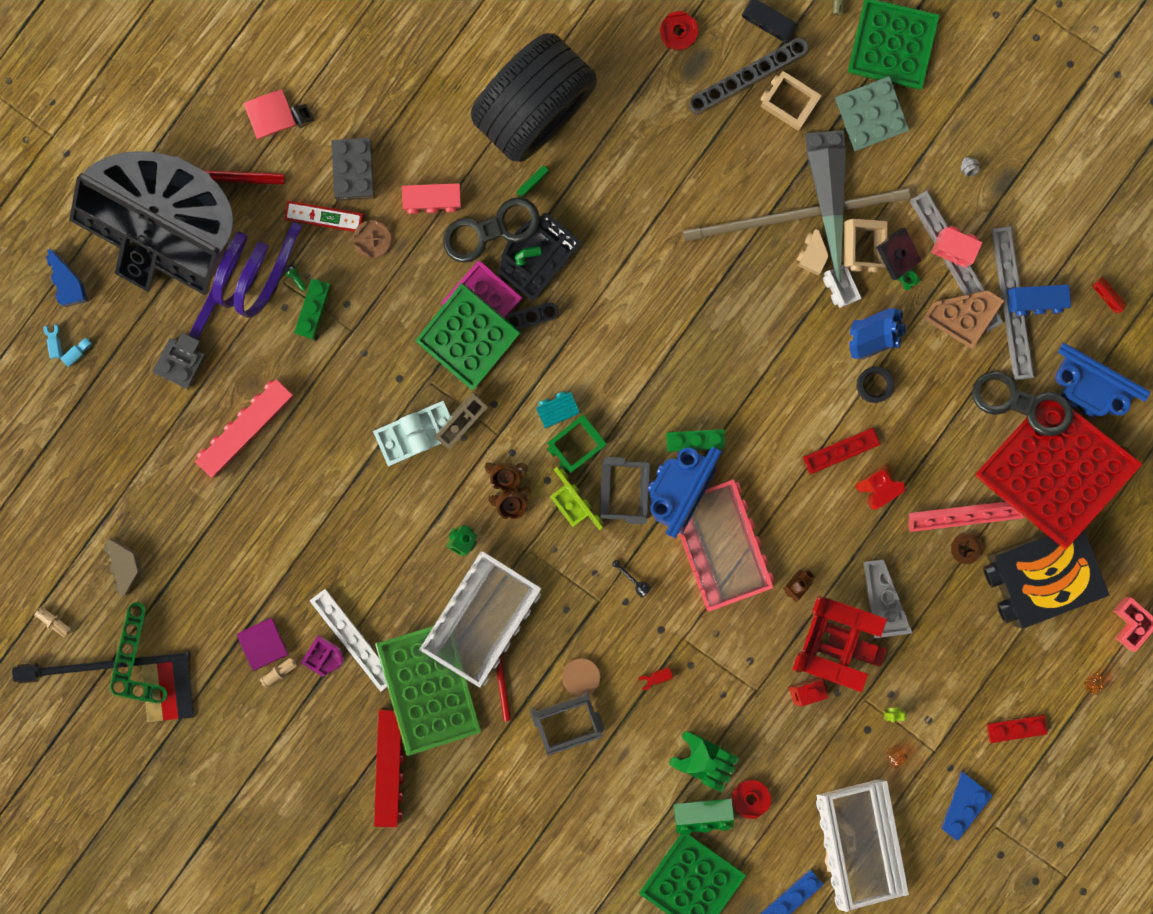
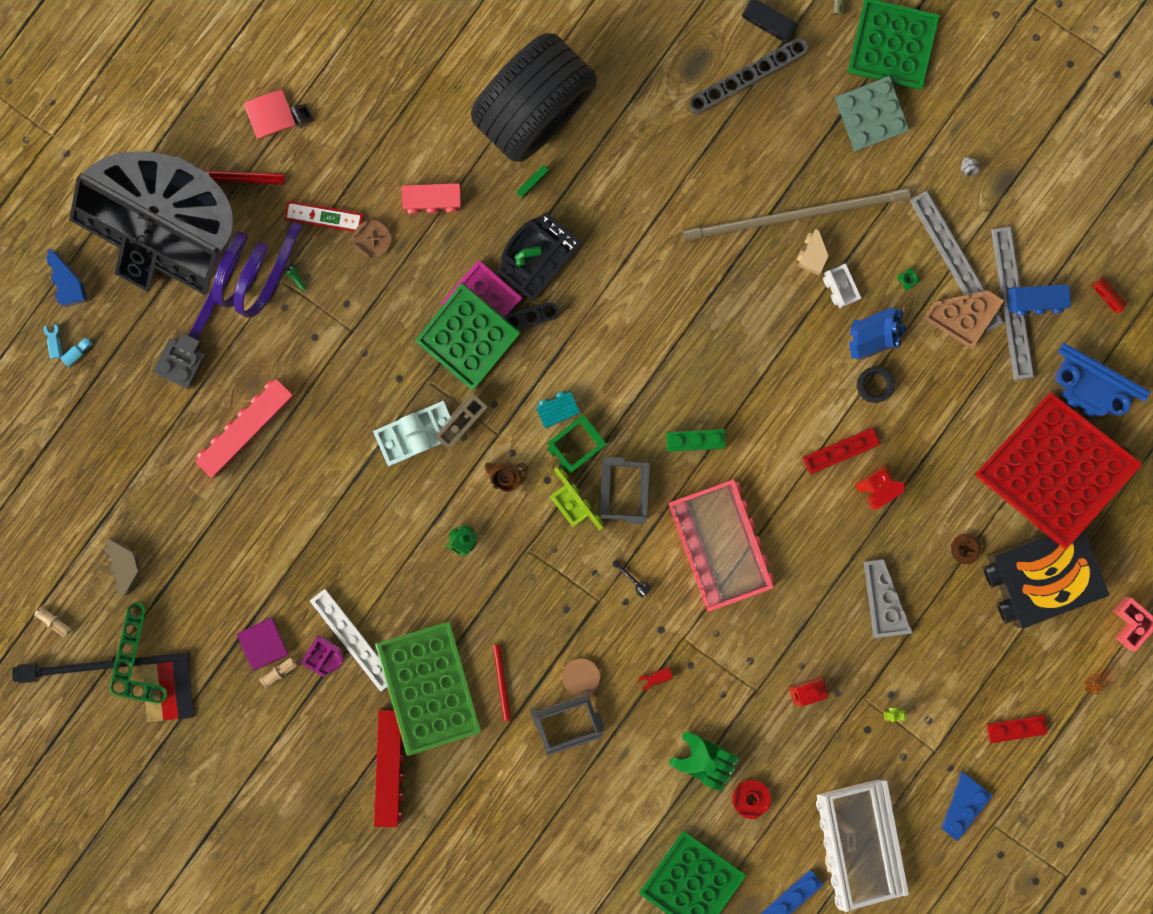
green brick [294,278,333,341] -> none
dark grey brick [331,138,375,201] -> none
clear window [419,551,541,687] -> none
pearl dark grey bar [443,197,540,263] -> none
reddish brown hair [488,486,531,519] -> none
blue brick [648,447,722,539] -> none
red plate [660,11,698,51] -> none
brick [674,799,734,835] -> none
tan window [760,71,822,131] -> none
reddish brown hips [783,569,815,602] -> none
red piece [792,595,887,692] -> none
dark grey plate [805,130,846,283] -> none
tan window [844,219,887,272] -> none
black plate [876,227,922,280] -> none
clear orange plate [887,749,906,769] -> none
coral plate [908,502,1024,532] -> none
coral brick [931,226,982,268] -> none
pearl dark grey bar [972,371,1073,436] -> none

